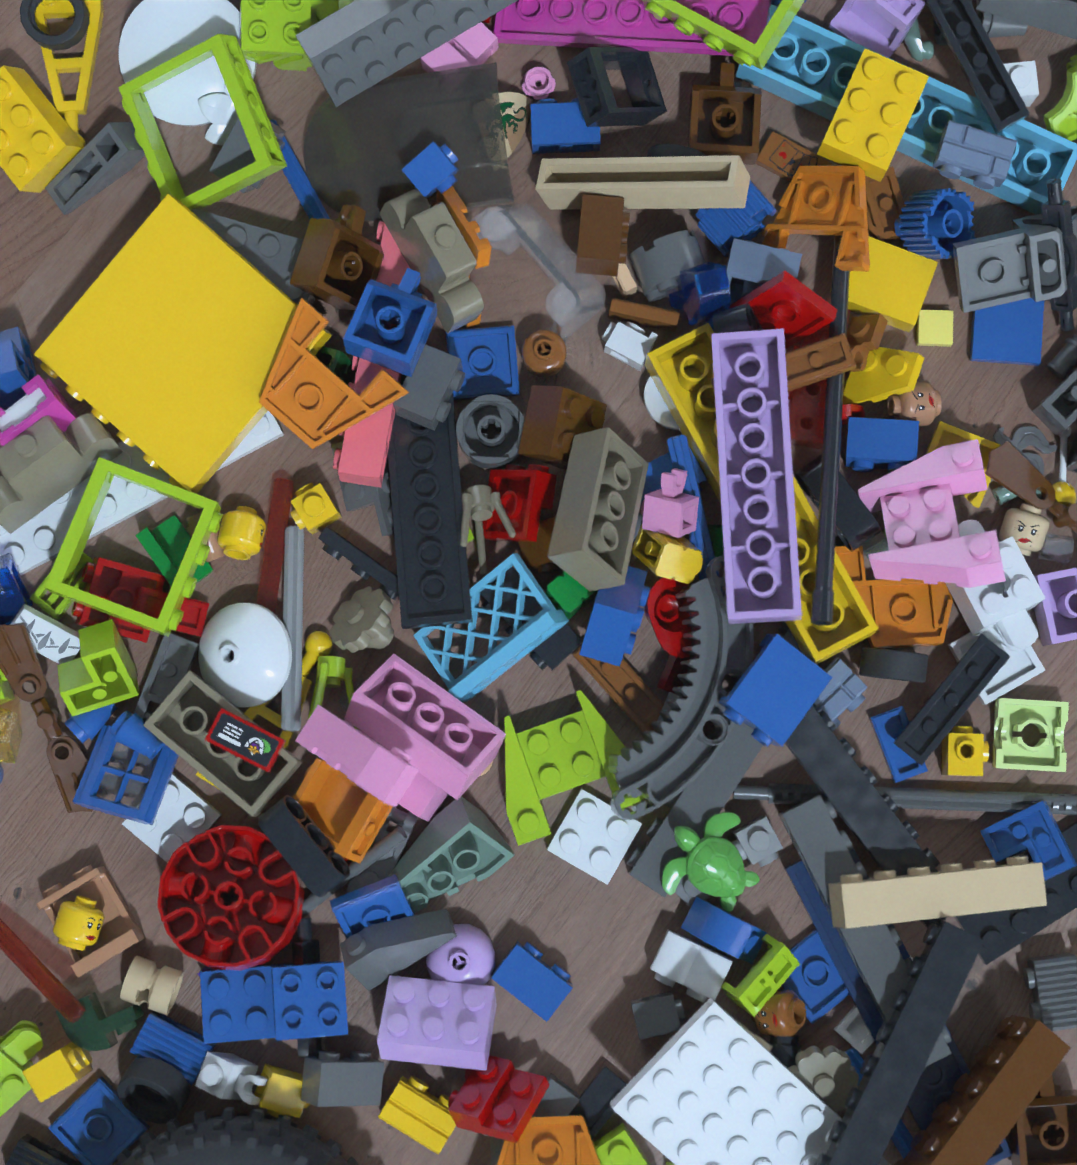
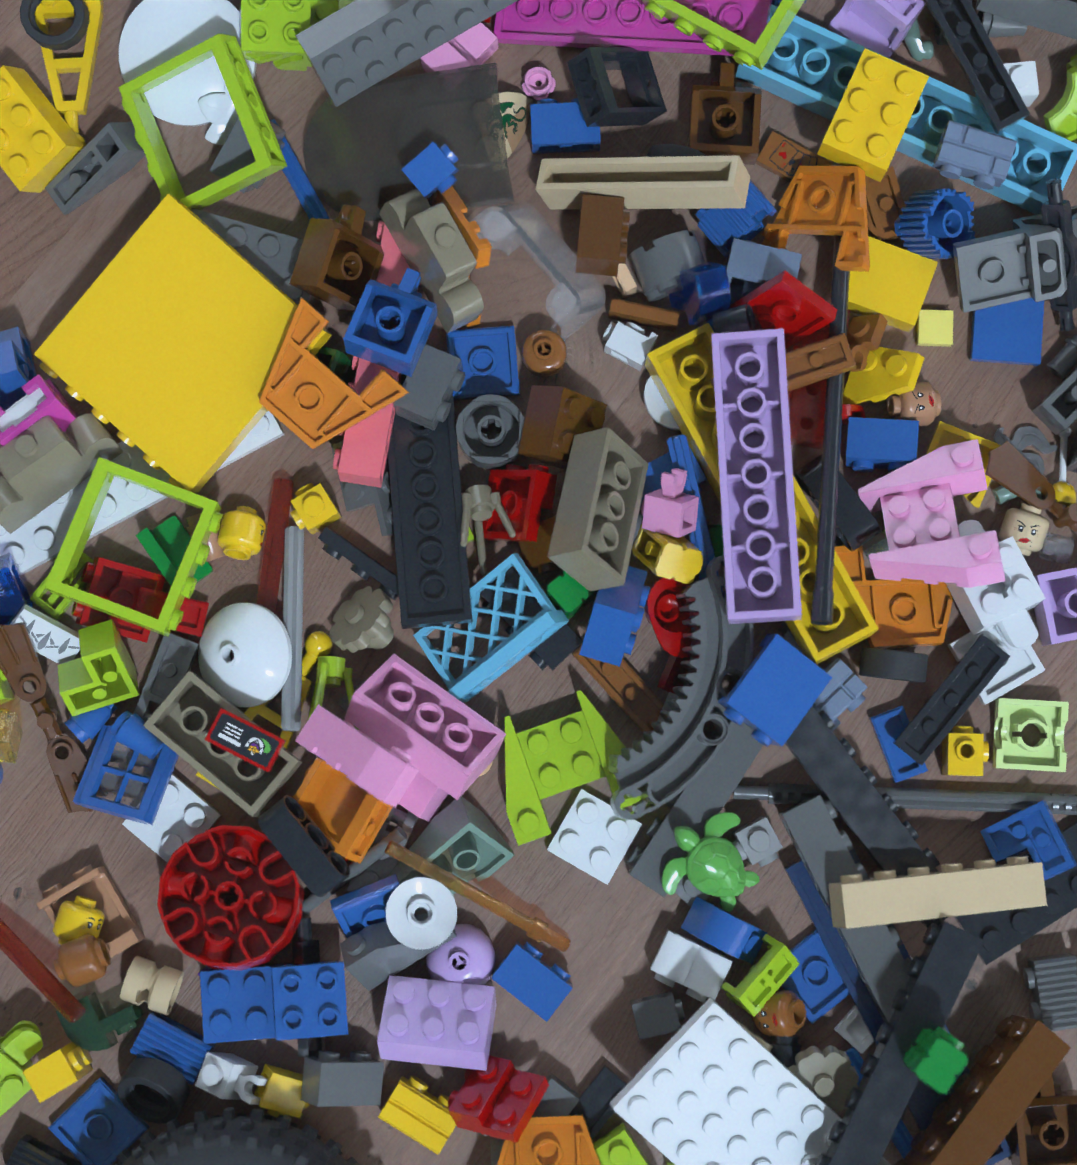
none -> dark orange head [54,934,111,987]
none -> clear orange bar [385,840,571,952]
none -> white dish [386,877,457,950]
none -> green brick [902,1026,969,1093]

